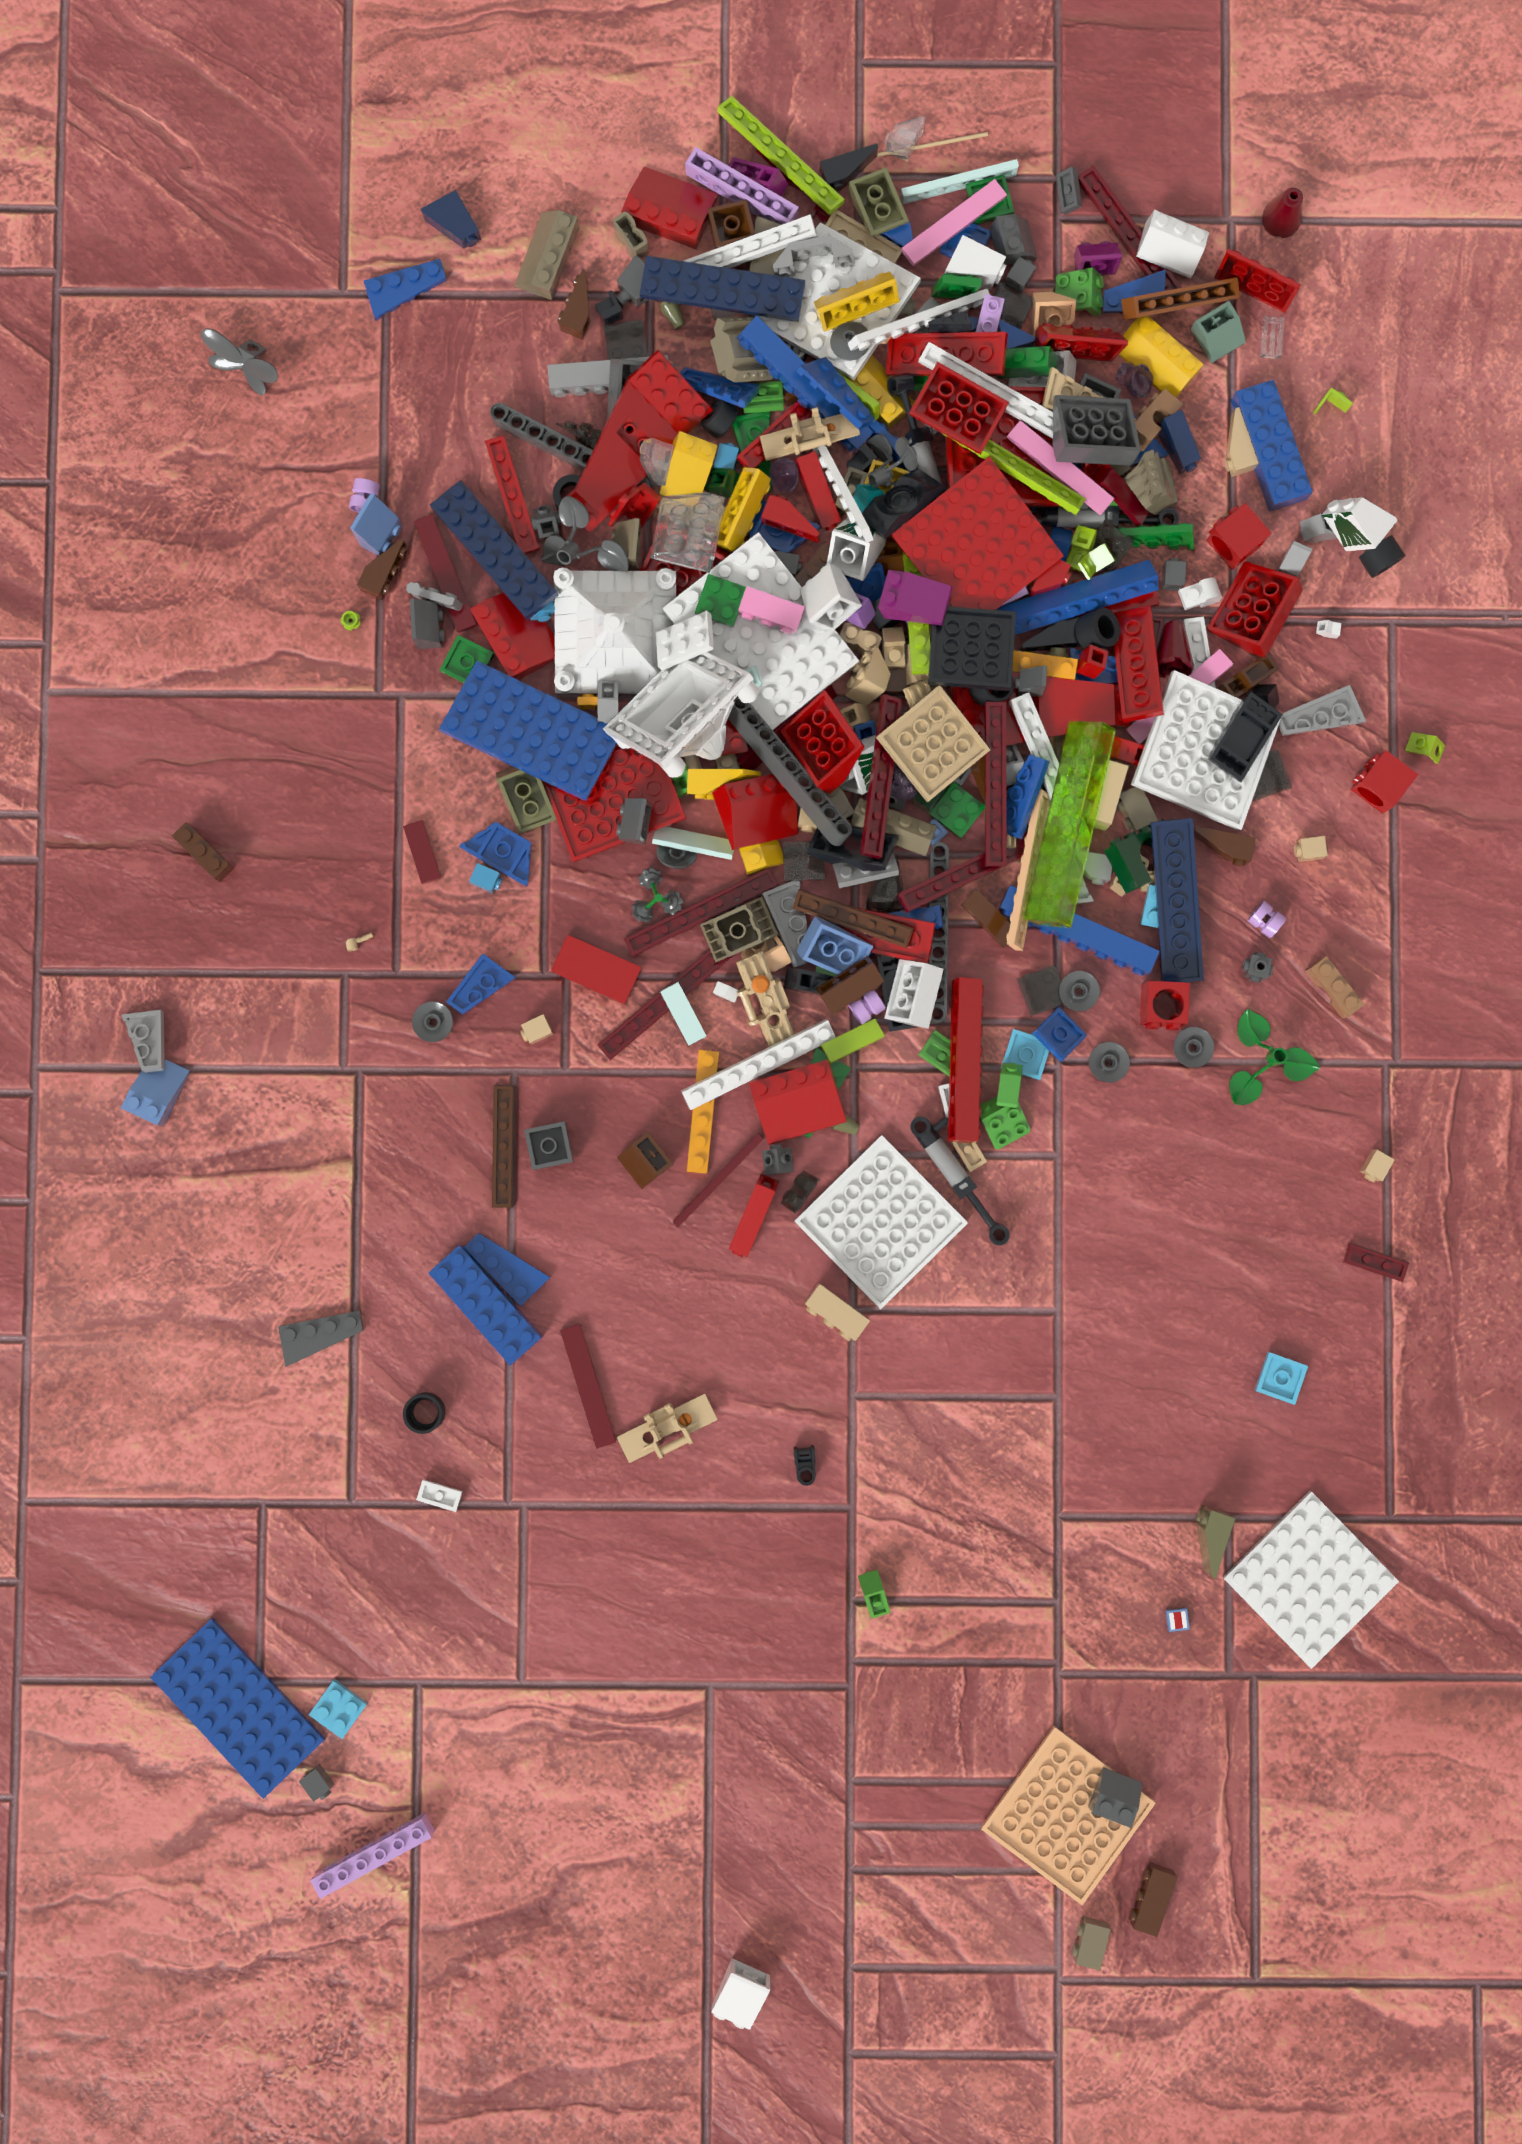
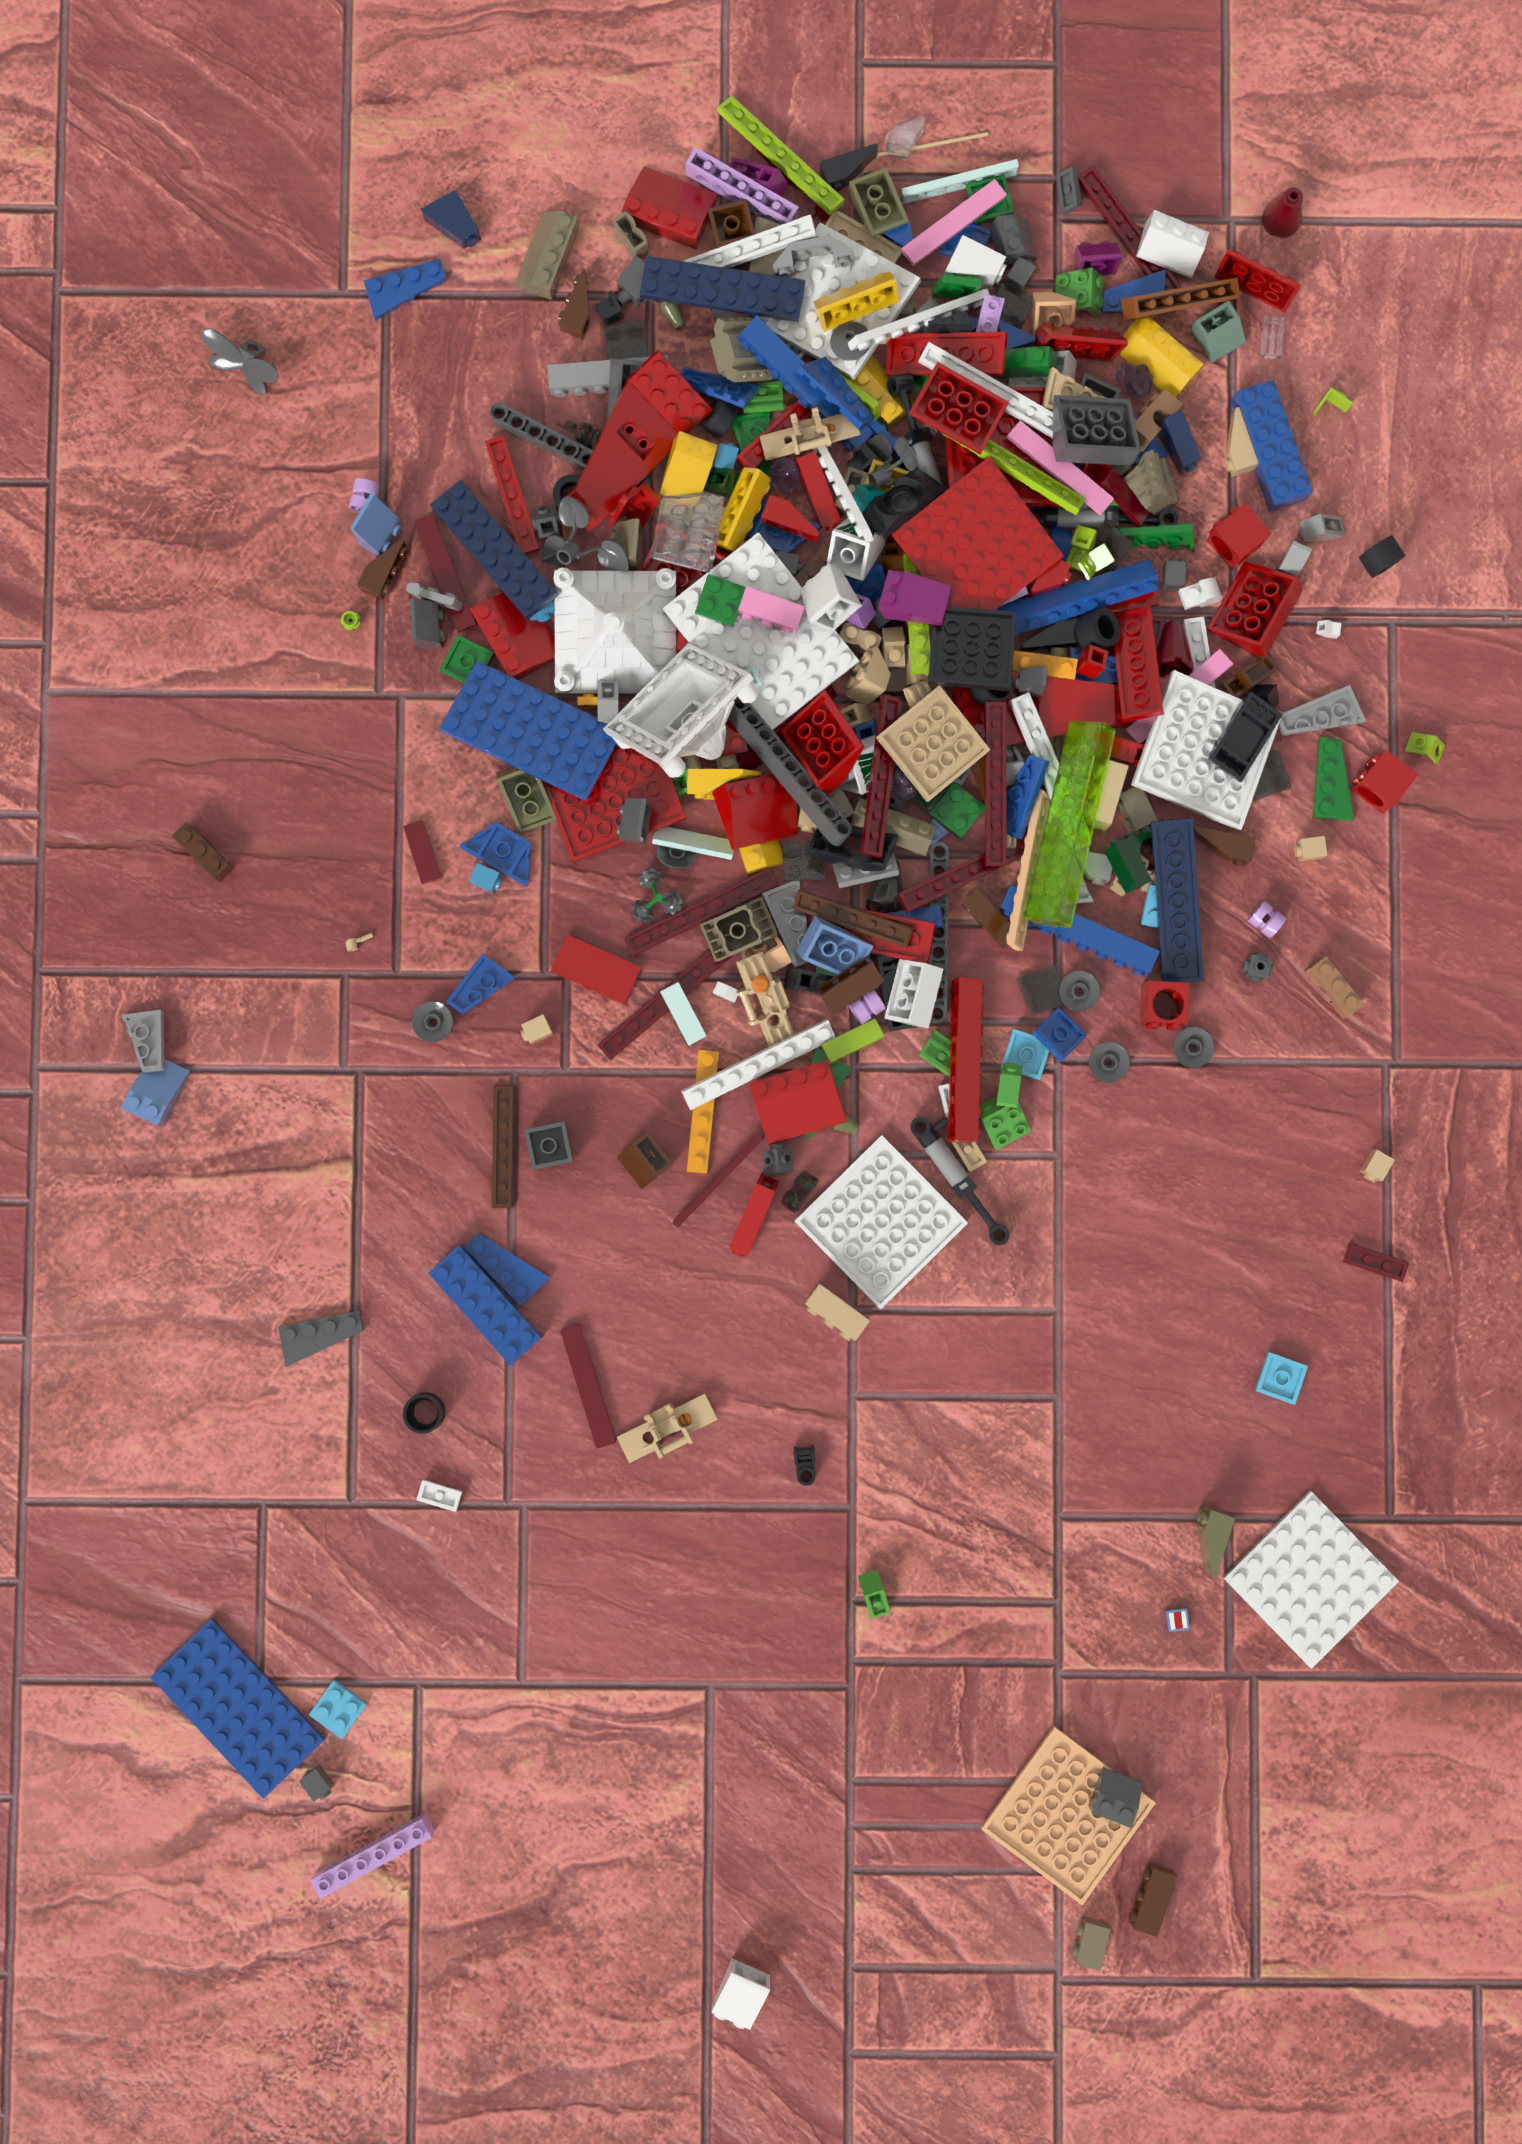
clear slope [639,438,674,487] -> none
white plate [656,611,714,671] -> none
green plant [1229,1009,1320,1105] -> none
white slope [1322,497,1397,551] -> none
none -> green wing [1312,737,1355,822]

